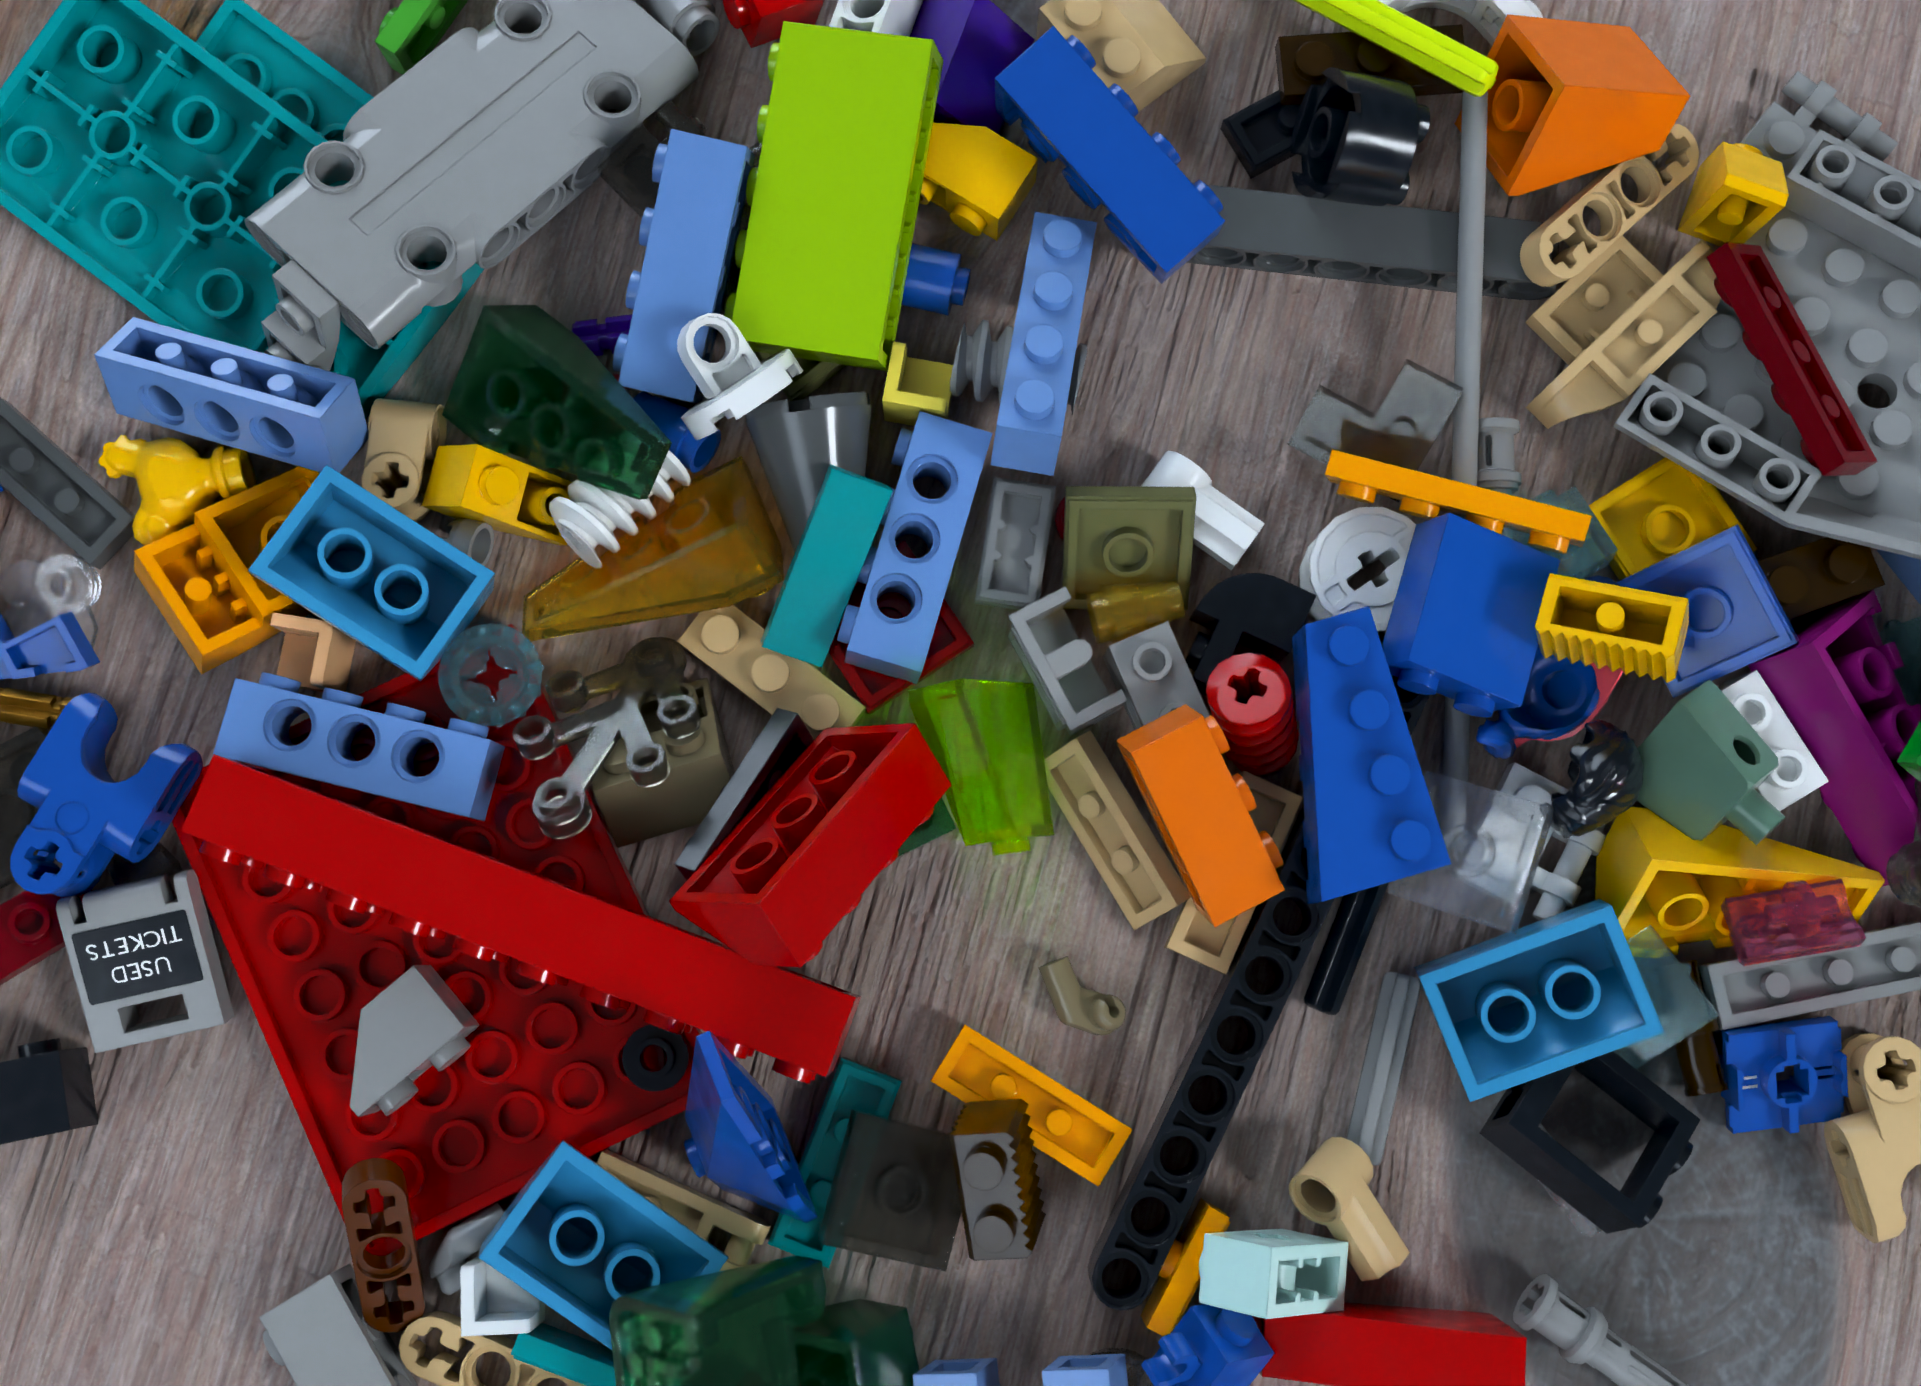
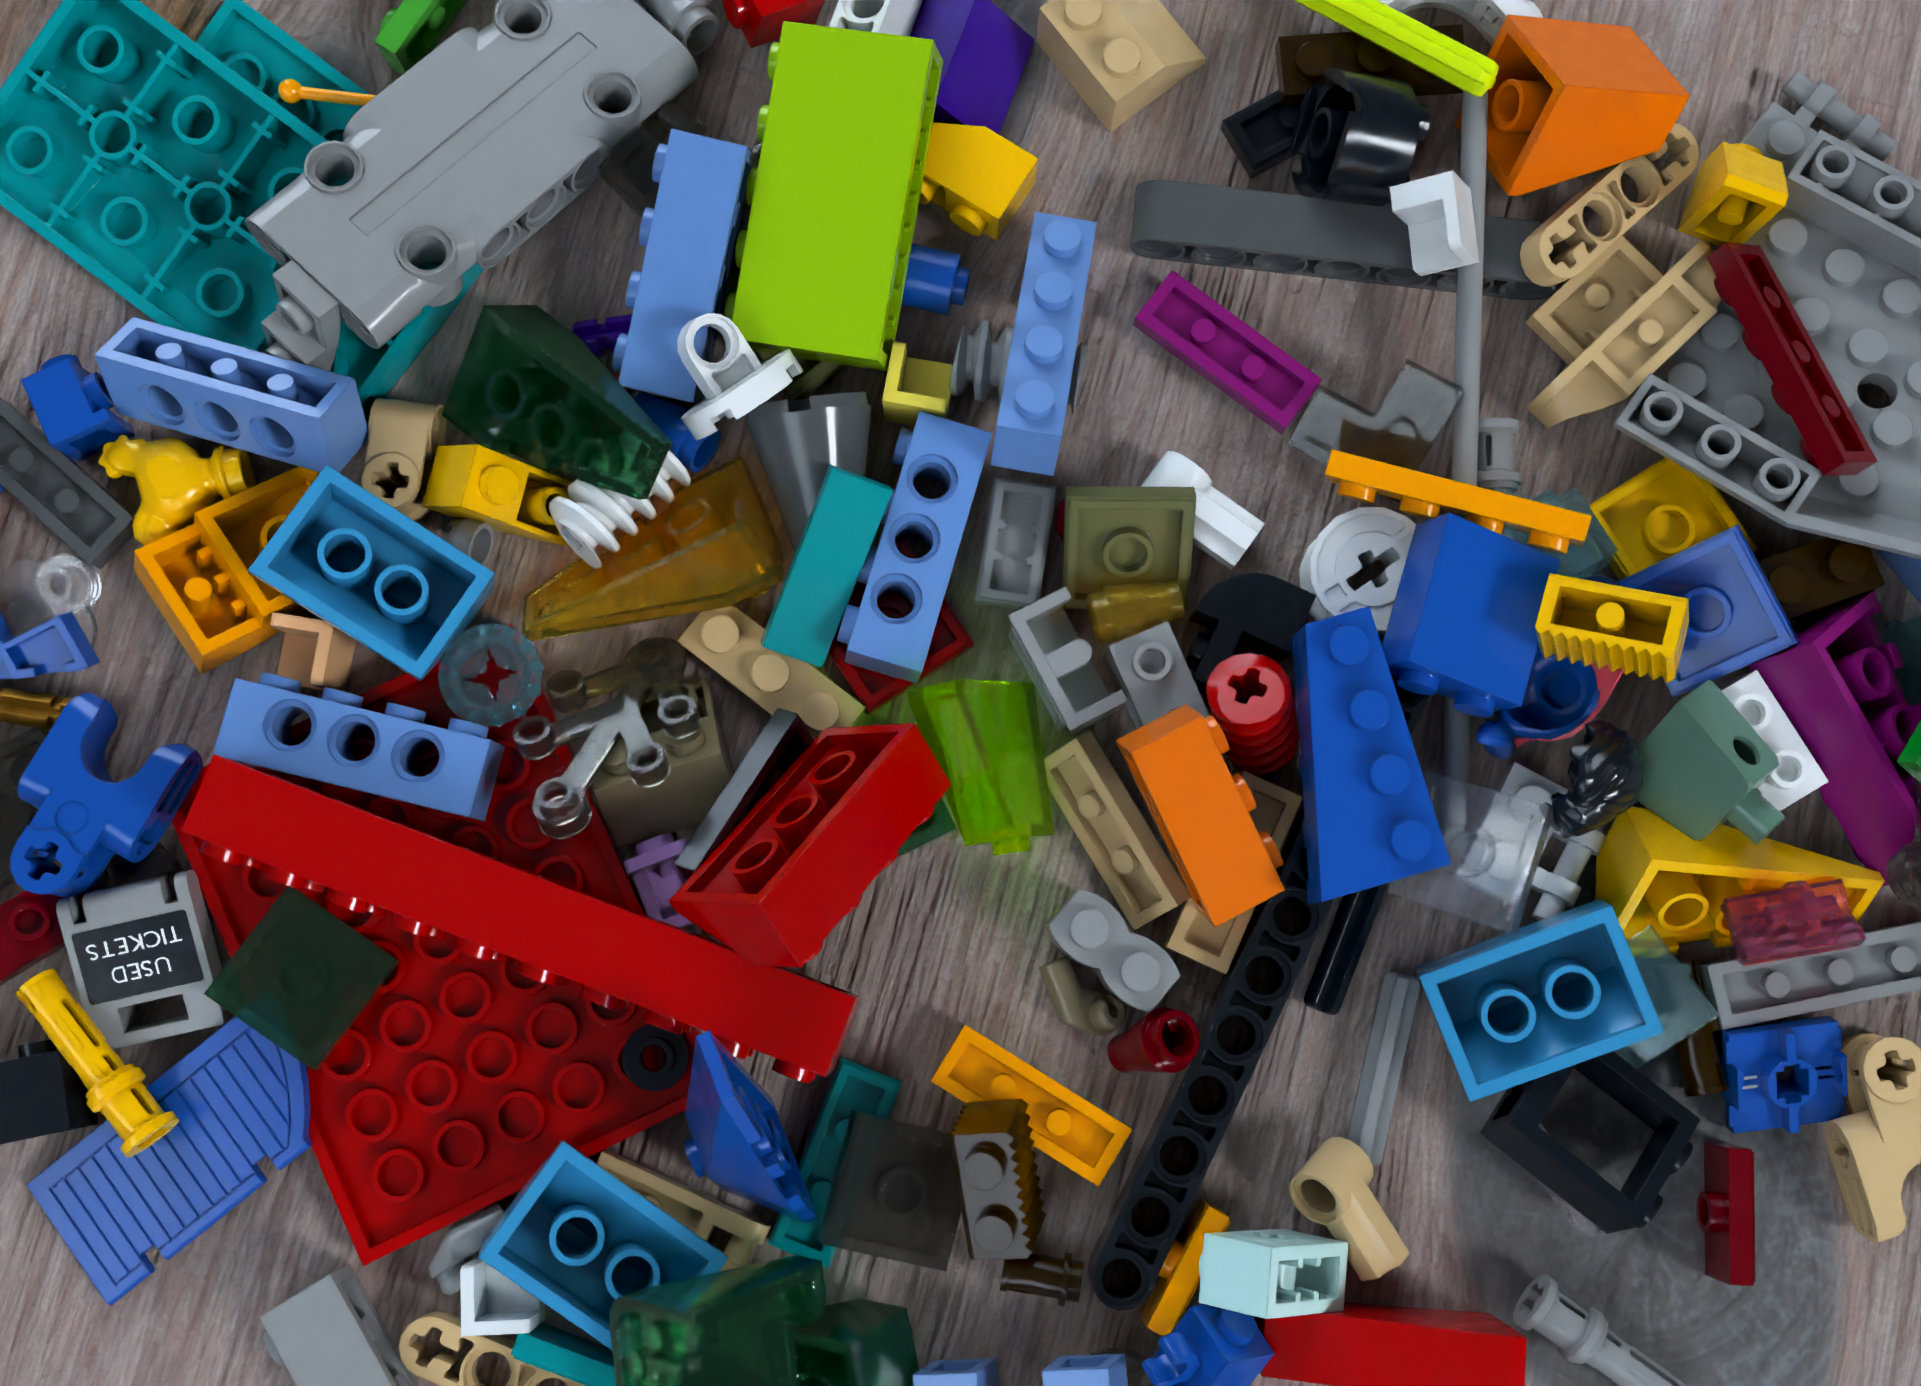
reddish brown beam [342,1158,425,1333] -> none
light grey slope [350,965,480,1117] -> none
blue wedge [995,26,1225,284] -> none
none -> yellow pin [15,968,179,1158]
none -> blue brick [21,354,135,462]
none -> blue piece [27,989,313,1305]
none -> clear green plate [204,886,400,1071]
none -> light orange hinge [278,78,376,106]
none -> lavender bracket [623,833,694,928]
none -> dark brown pin [1000,1252,1084,1307]
none -> light grey brick [1046,890,1180,1012]
none -> dark red cone [1108,1007,1200,1073]
none -> magenta plate [1133,270,1322,435]
none -> white panel [1390,170,1479,276]
none -> dark red plate [1696,1142,1756,1286]

